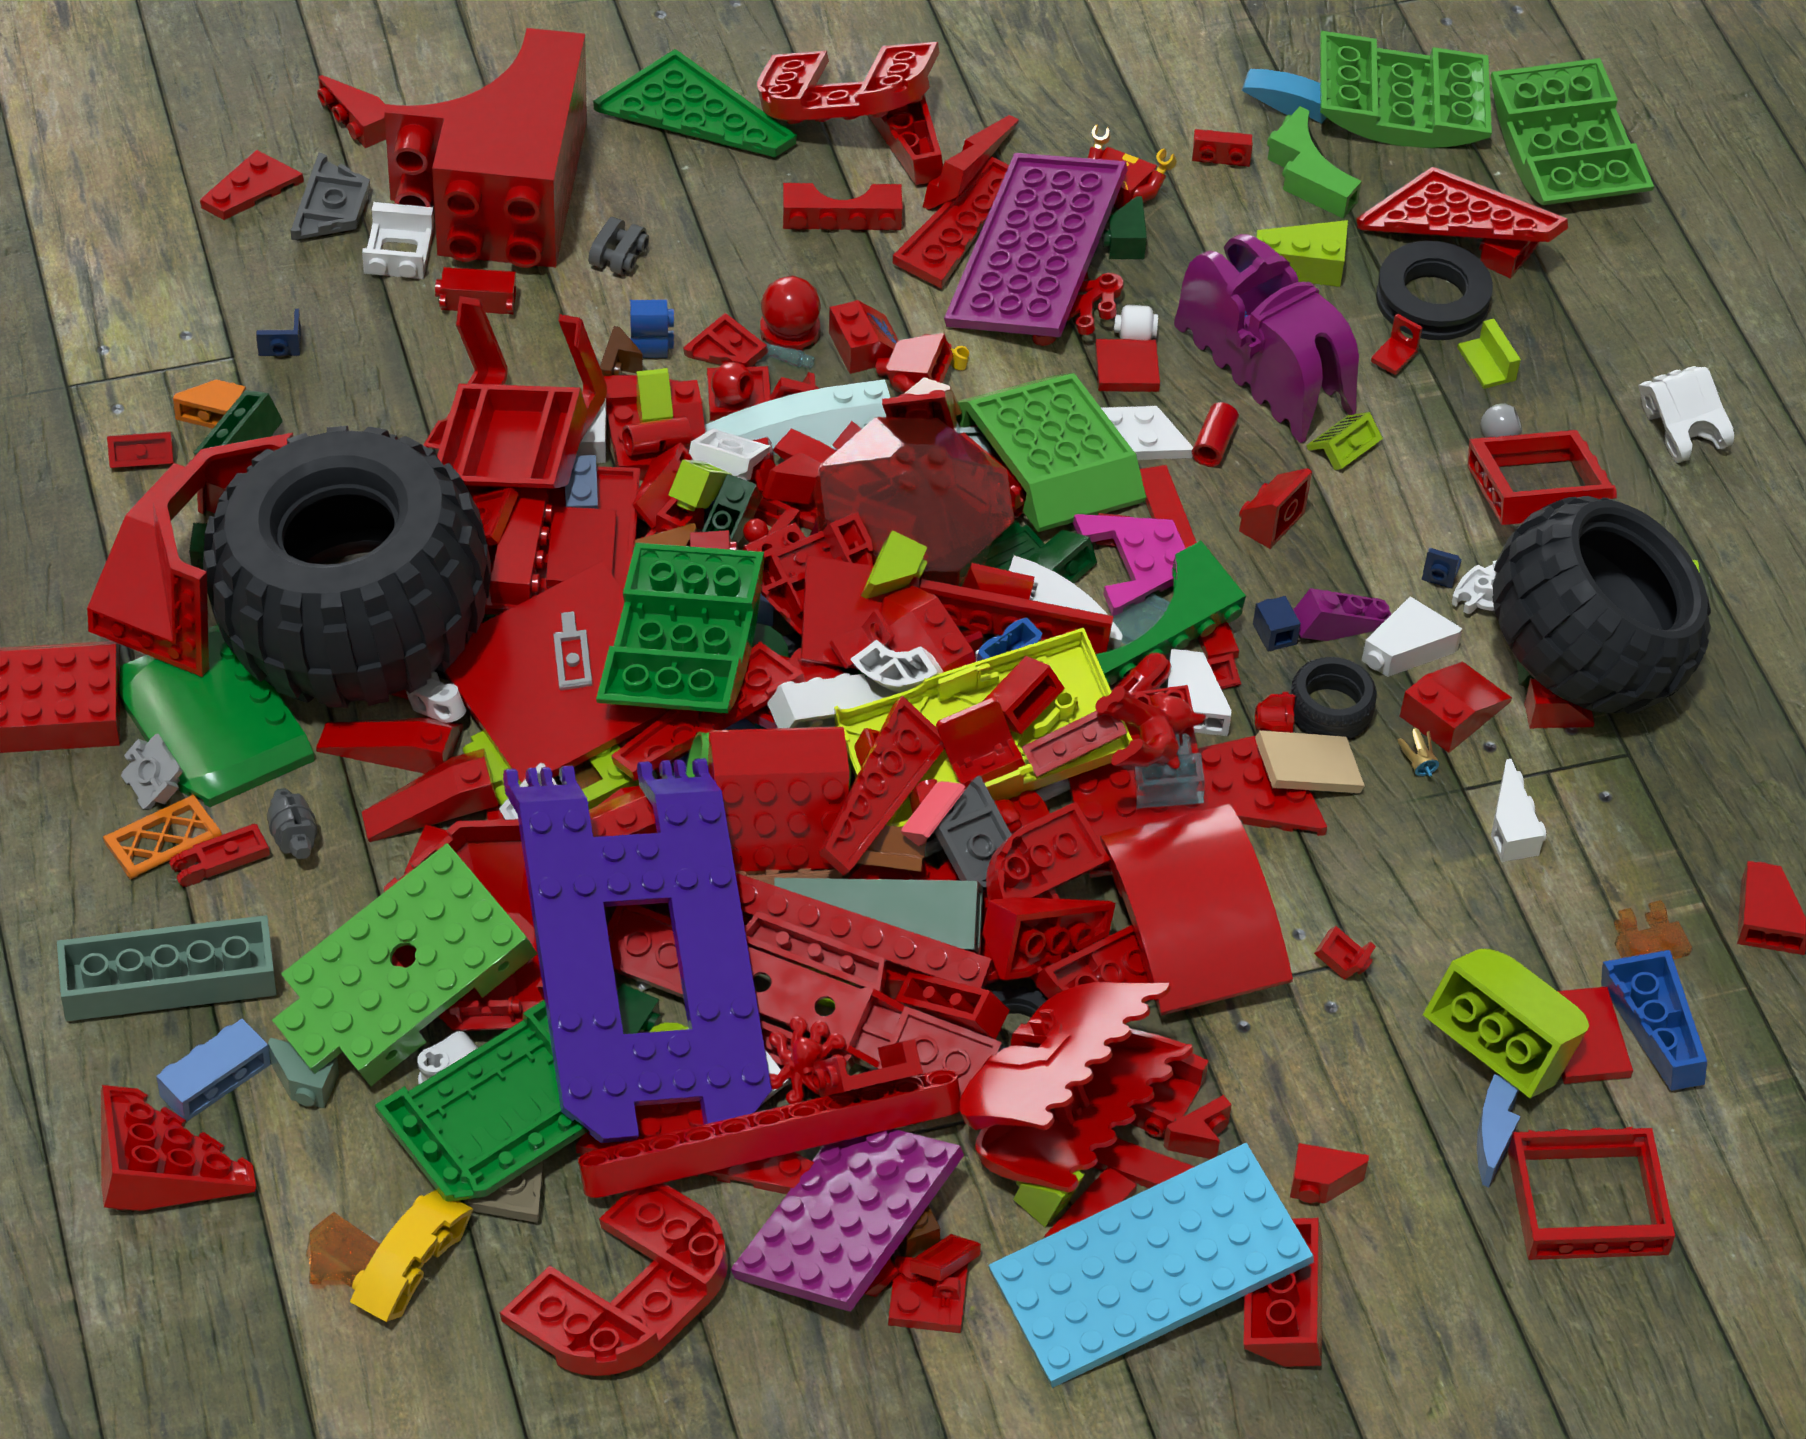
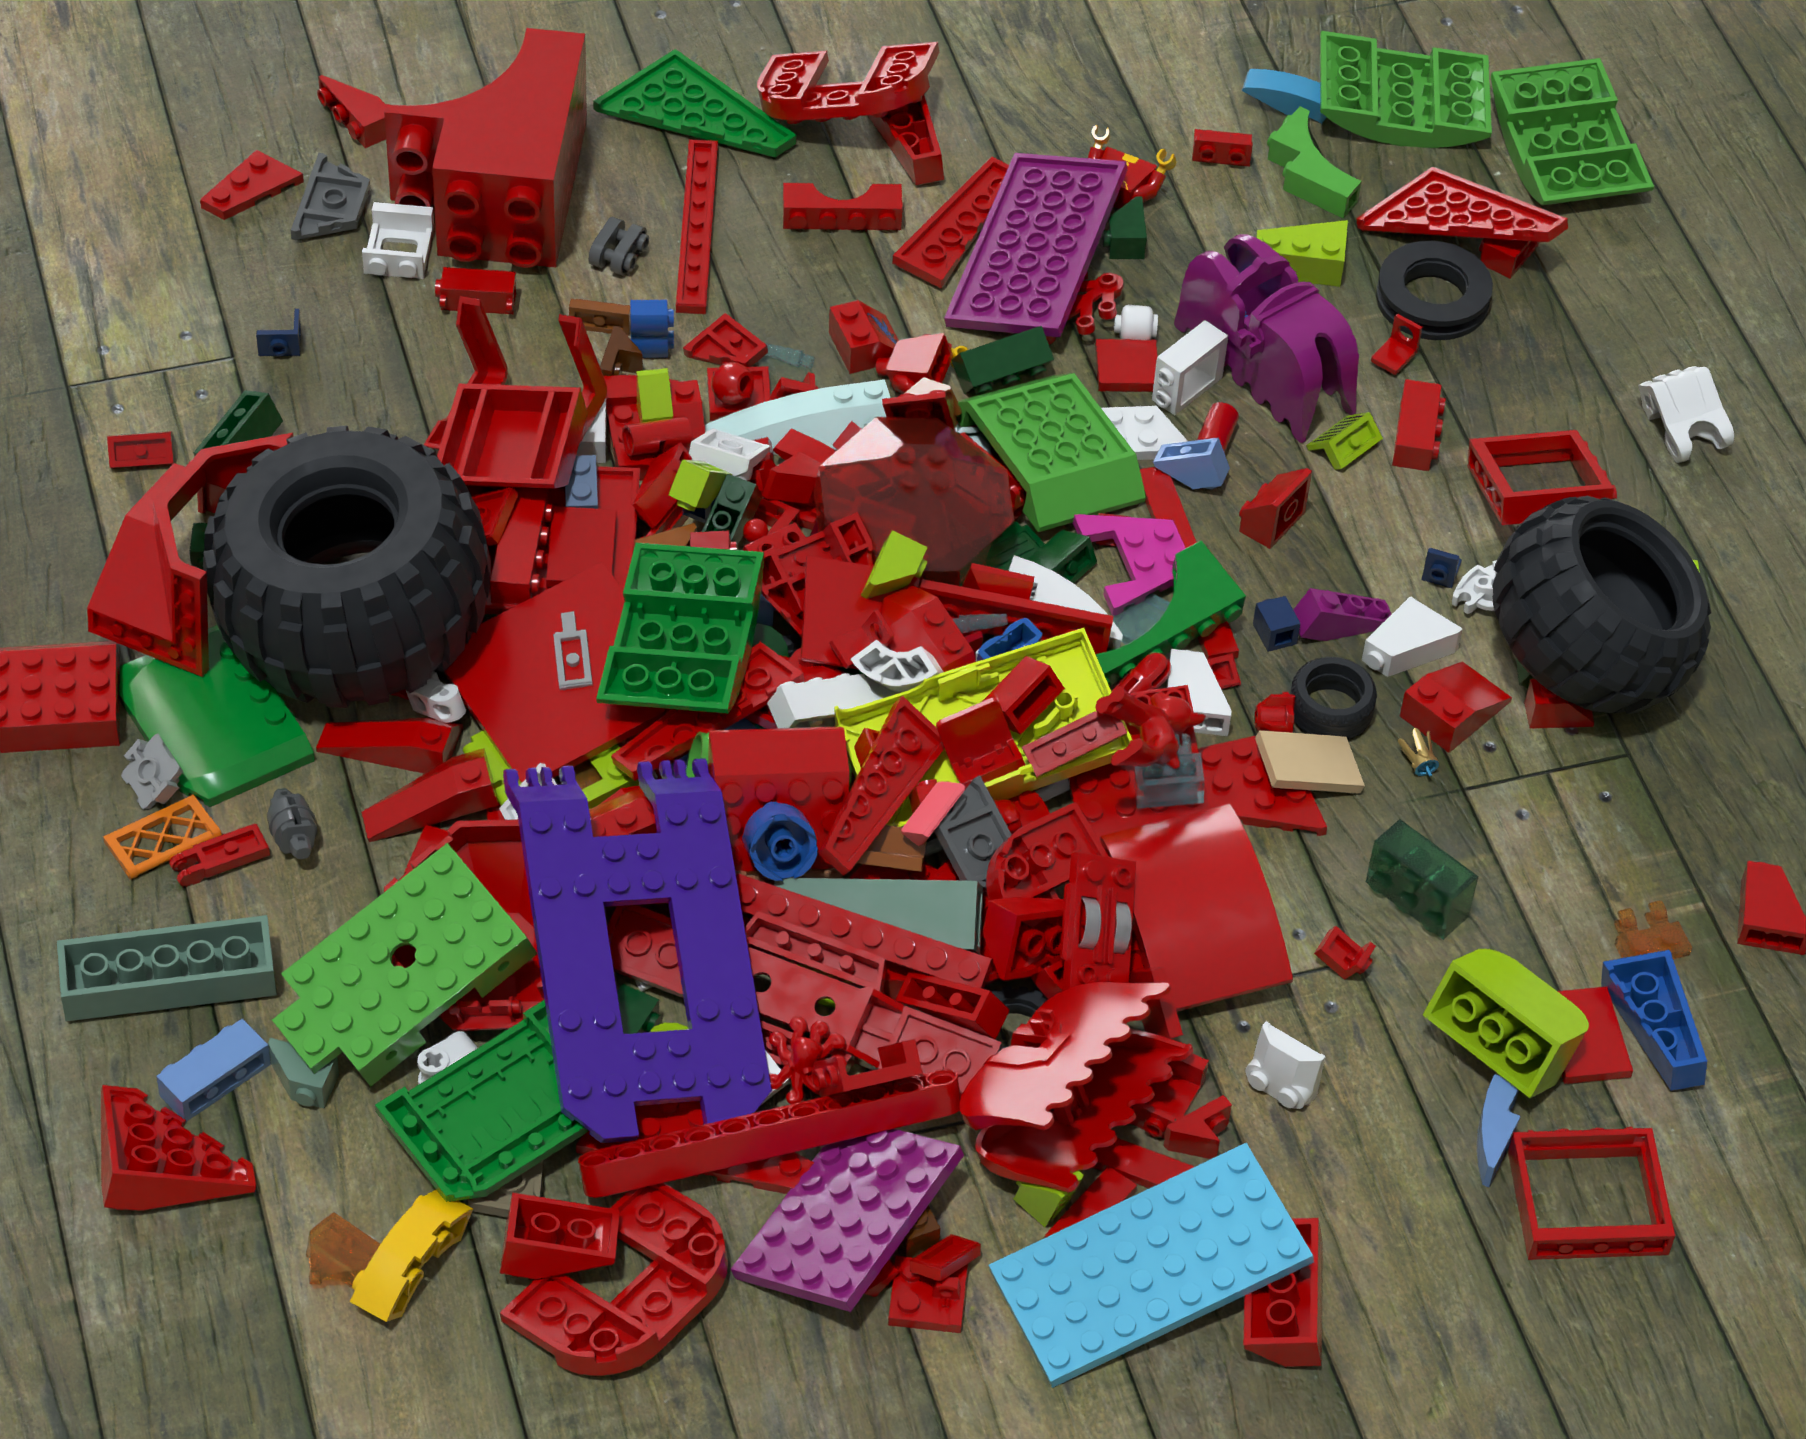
orange slope [173,379,246,429] -> none
red brick [656,497,704,533] -> none
red tile [760,275,821,354] -> none
red wedge [922,115,1019,210] -> none
red slope [1290,1143,1369,1204] -> none
lime panel [1457,318,1521,389] -> none
light grey piece [1480,403,1522,438] -> none
white slope [1491,759,1546,862] -> none
none -> red slope [500,1192,620,1279]
none -> dark orange panel [569,298,631,336]
none -> red tile [676,139,718,314]
none -> blue brick [742,802,818,881]
none -> dark green brick [951,326,1054,395]
none -> clear light blue animal [952,614,1008,633]
none -> red piece [1060,852,1136,991]
none -> red tile [1129,967,1183,1039]
none -> white window [1152,320,1228,416]
none -> medium blue slope [1153,437,1230,489]
none -> white slope [1245,1021,1325,1109]
none -> clear green brick [1365,819,1479,940]
none -> red brick [1392,379,1446,471]

